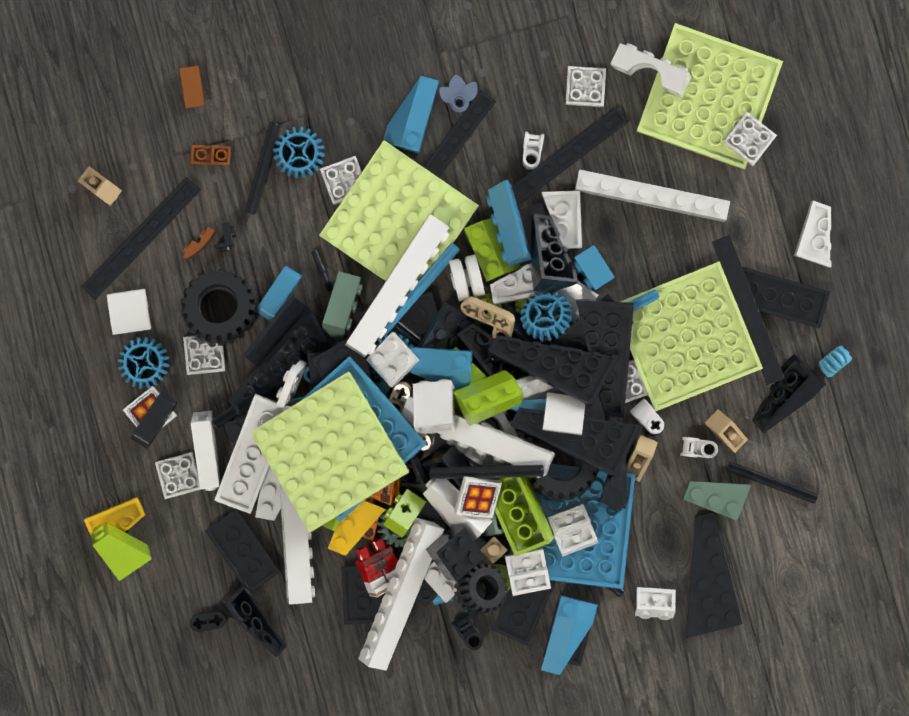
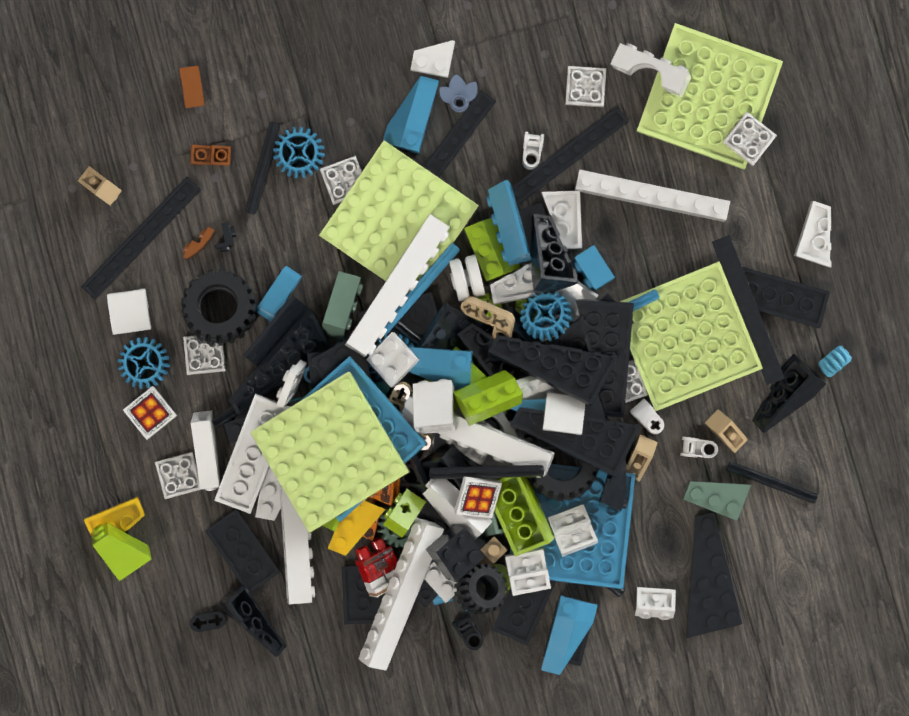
black beam [131,392,178,449] -> none
black piece [311,250,333,292] -> none
none -> white wing [410,40,455,78]

